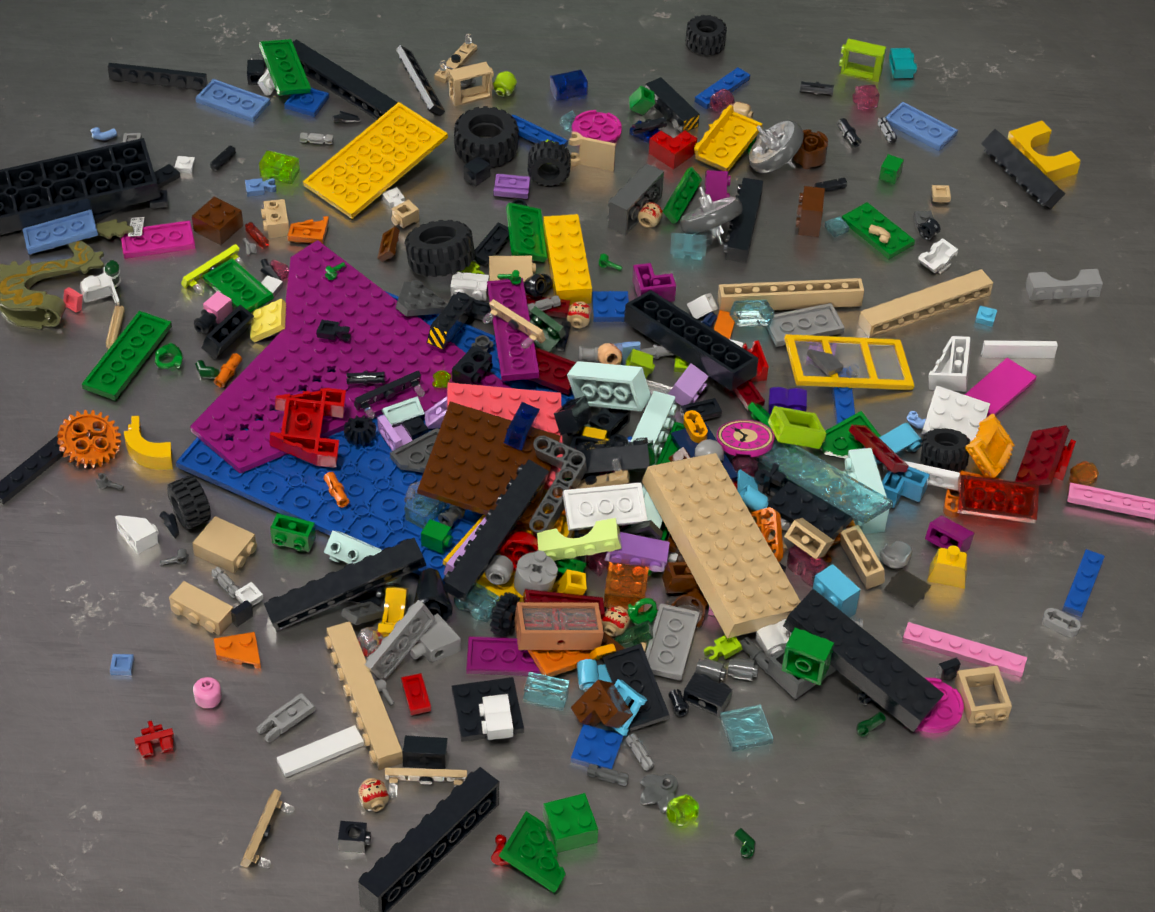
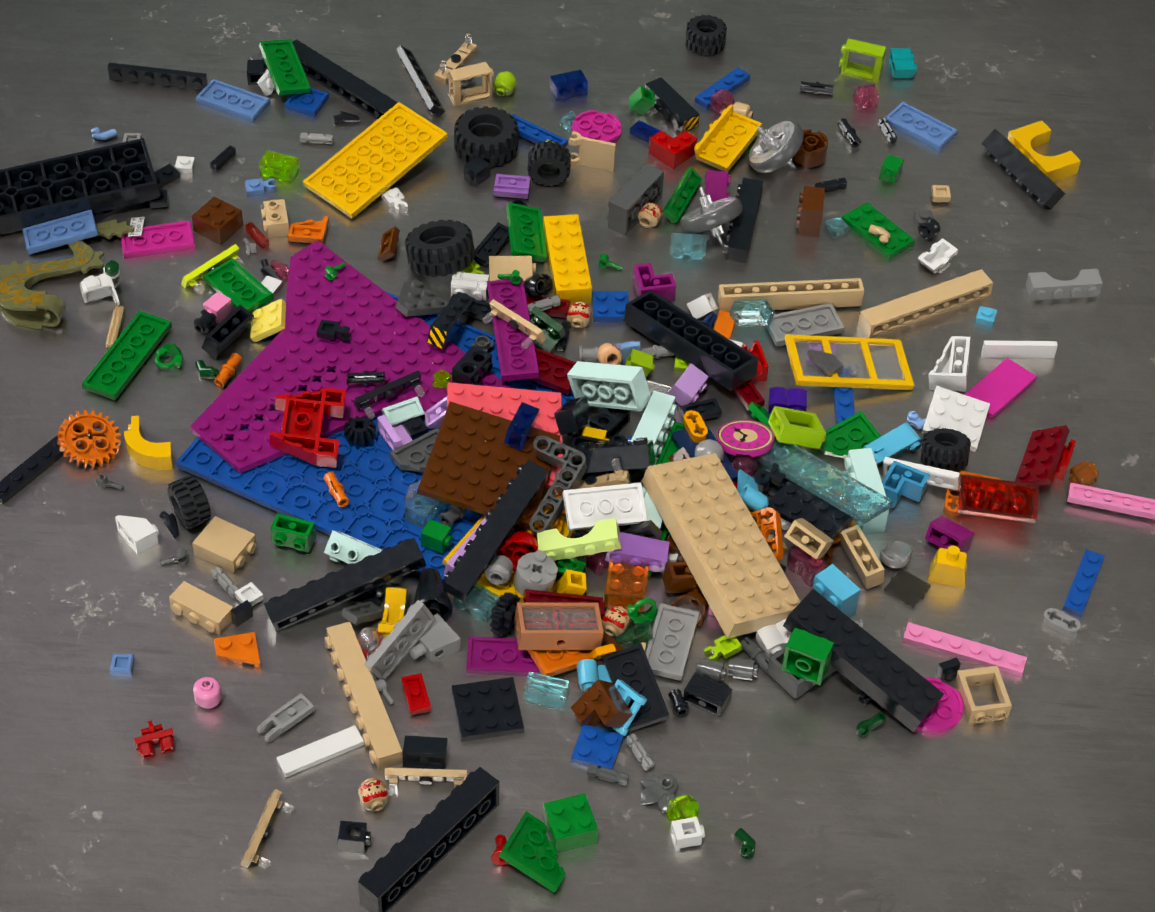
coral plate [63,287,83,313] -> none
tan brick [391,200,419,228] -> none
white brick [479,694,513,740] -> none
black pin [632,117,667,135] -> none
clear light blue plate [720,704,773,752] -> none
dark red plate [849,424,909,473] -> none
light orange piece [965,414,1015,478] -> none
none -> white brick [670,817,705,851]

